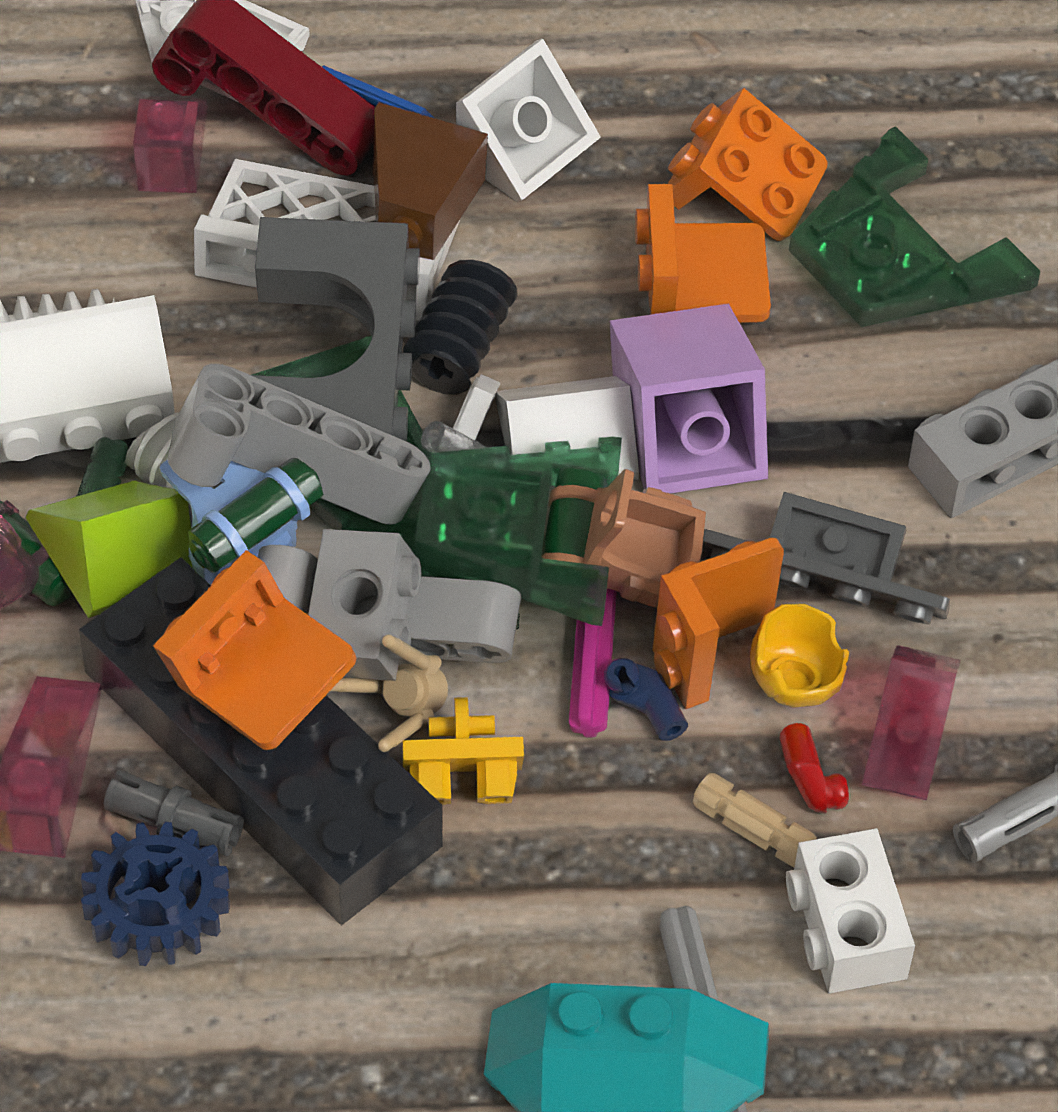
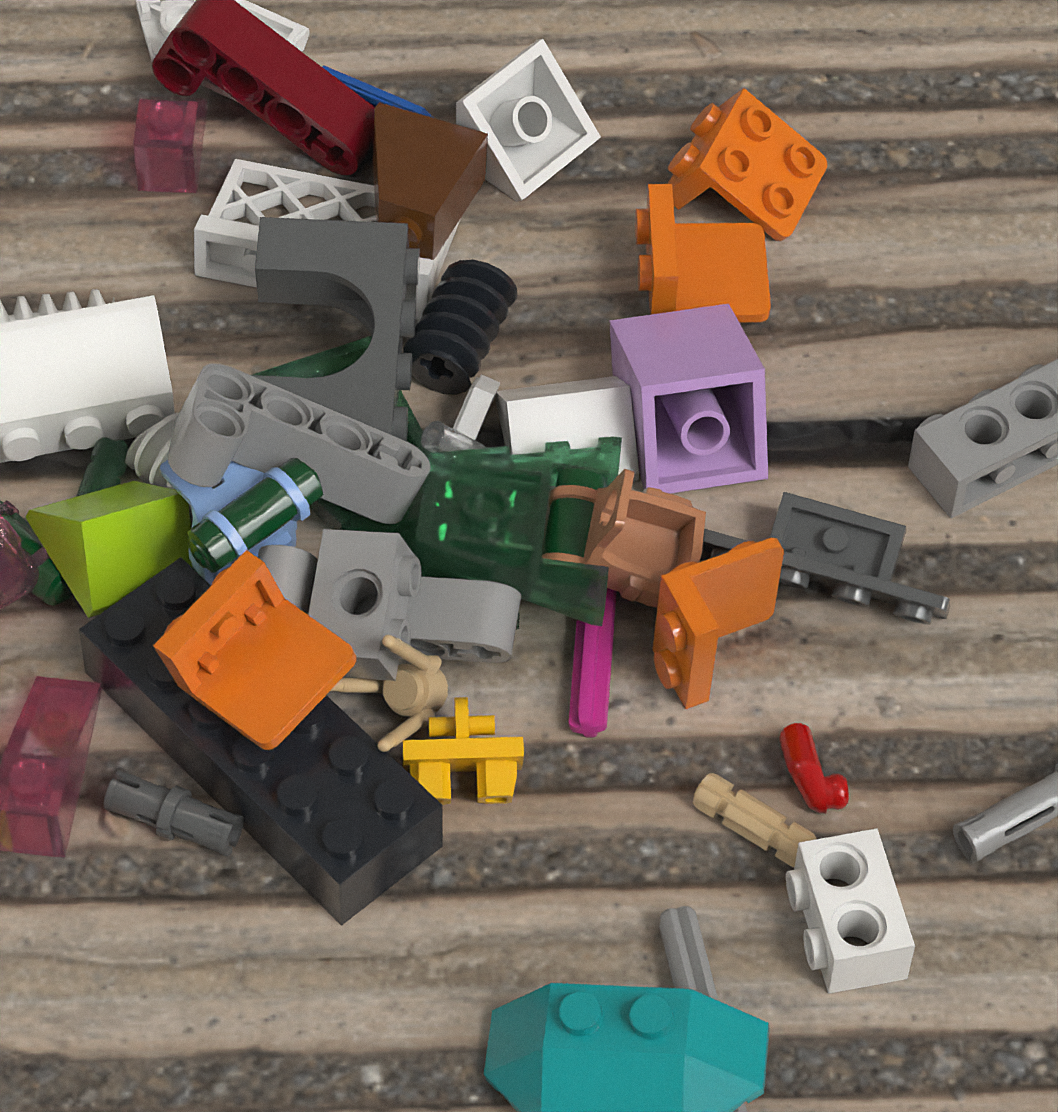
dark blue gear [81,821,230,966] -> none
dark blue arm [604,658,688,741] -> none
yellow hair [750,603,849,708] -> none
clear green wing [789,126,1041,327] -> none
clear pink slope [862,645,961,801] -> none

